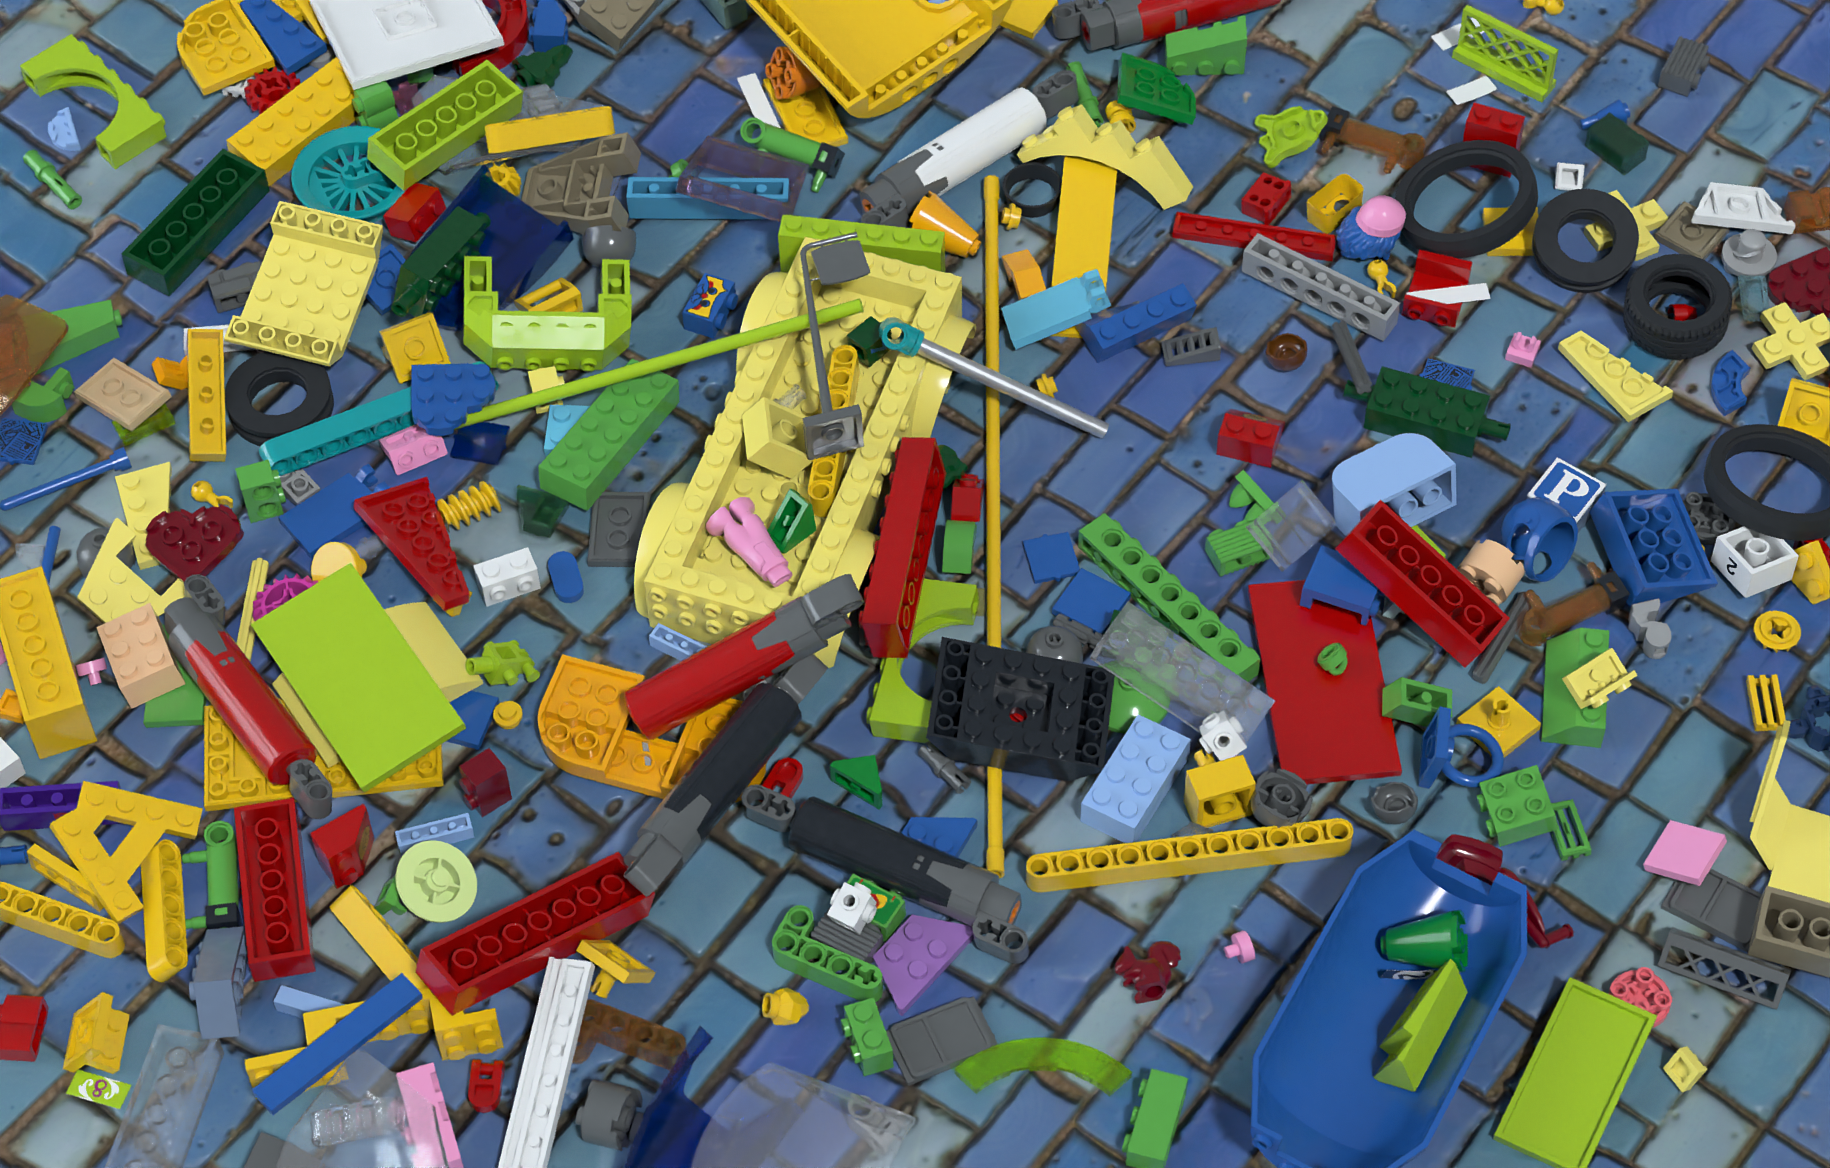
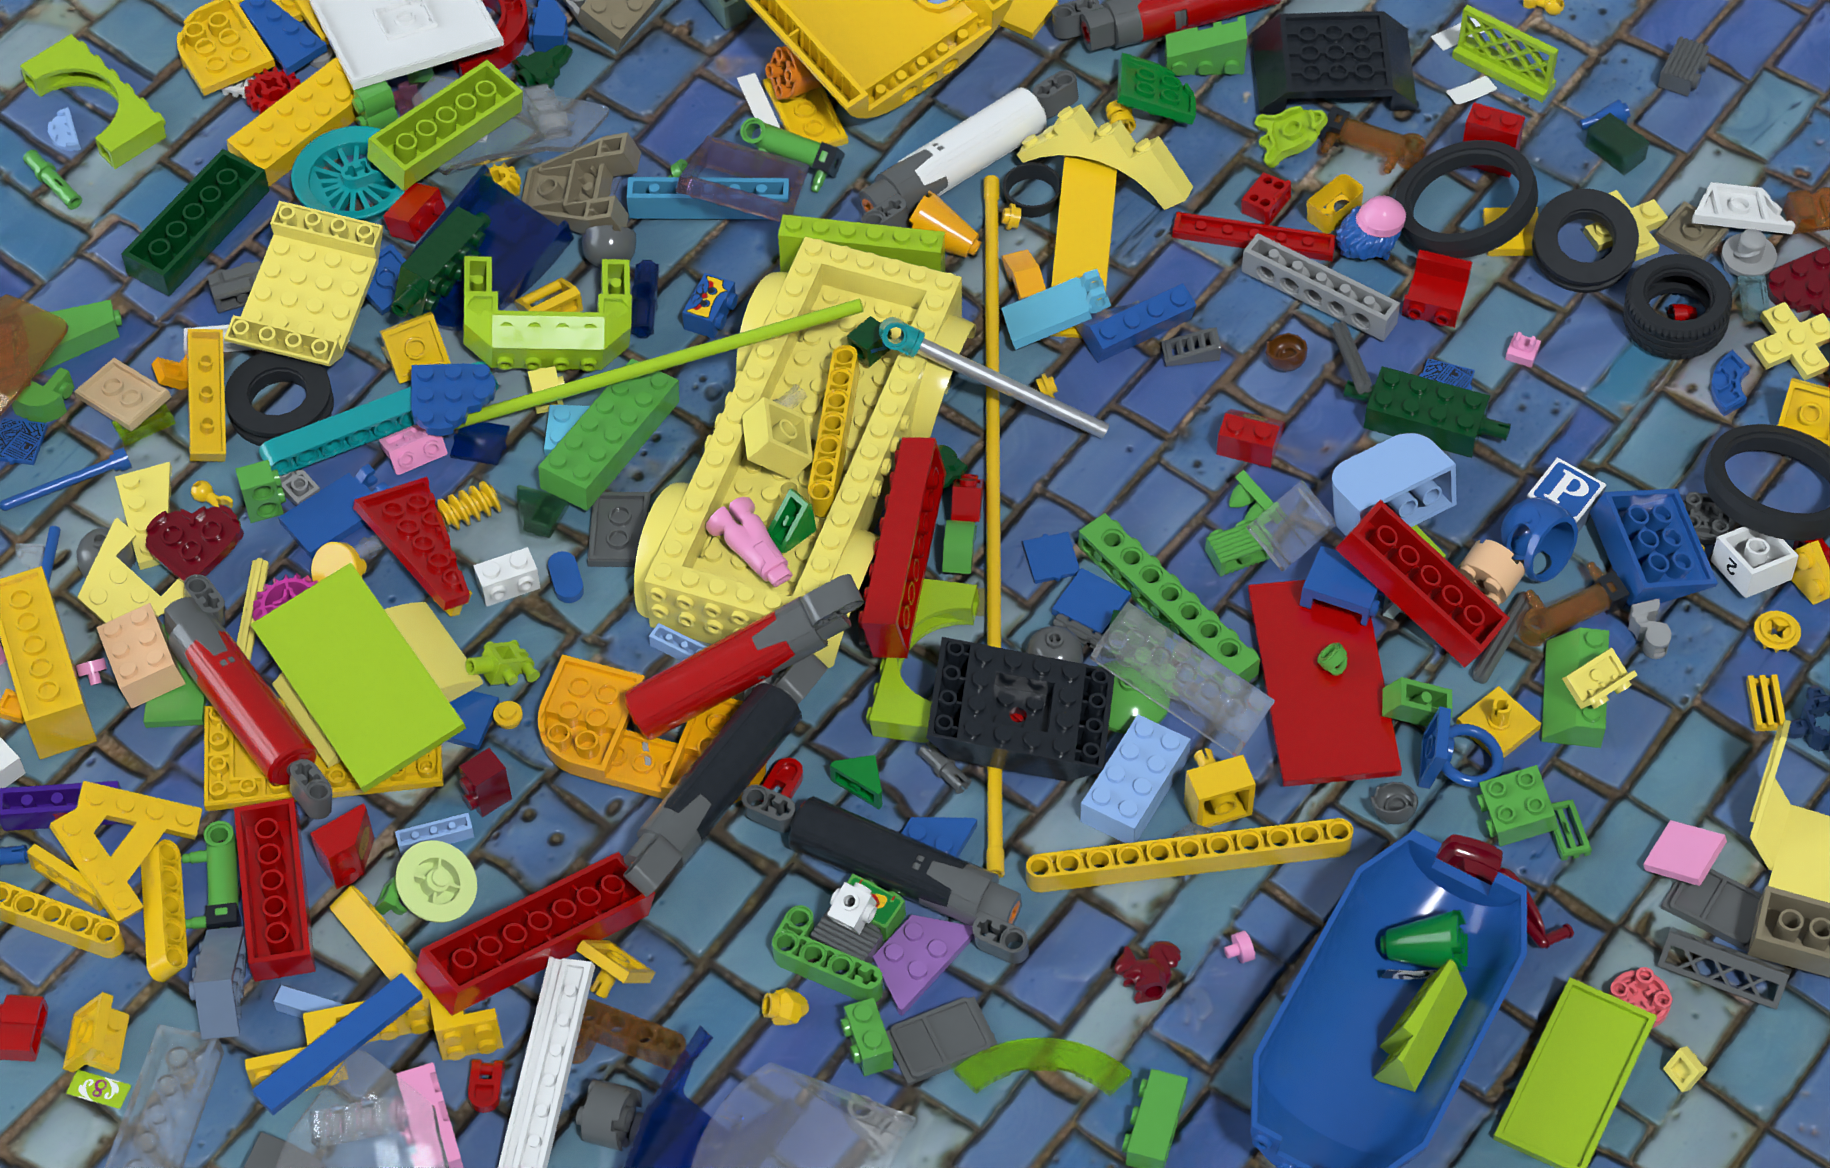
yellow beam [485,106,615,153] -> none
dark grey piece [800,232,870,460] -> none
bright green pin [1066,61,1103,127] -> none
white brick [1199,710,1247,761] -> none
dark grey cylinder [1250,769,1313,828] -> none
yellow arm [1367,260,1397,298] -> none
white sticker [1406,283,1491,304] -> none
white slope [1555,163,1584,191] -> none
light yellow wing [1558,330,1673,422] -> none
none -> clear blue piece [631,260,660,338]
none -> black slope [1252,11,1417,114]

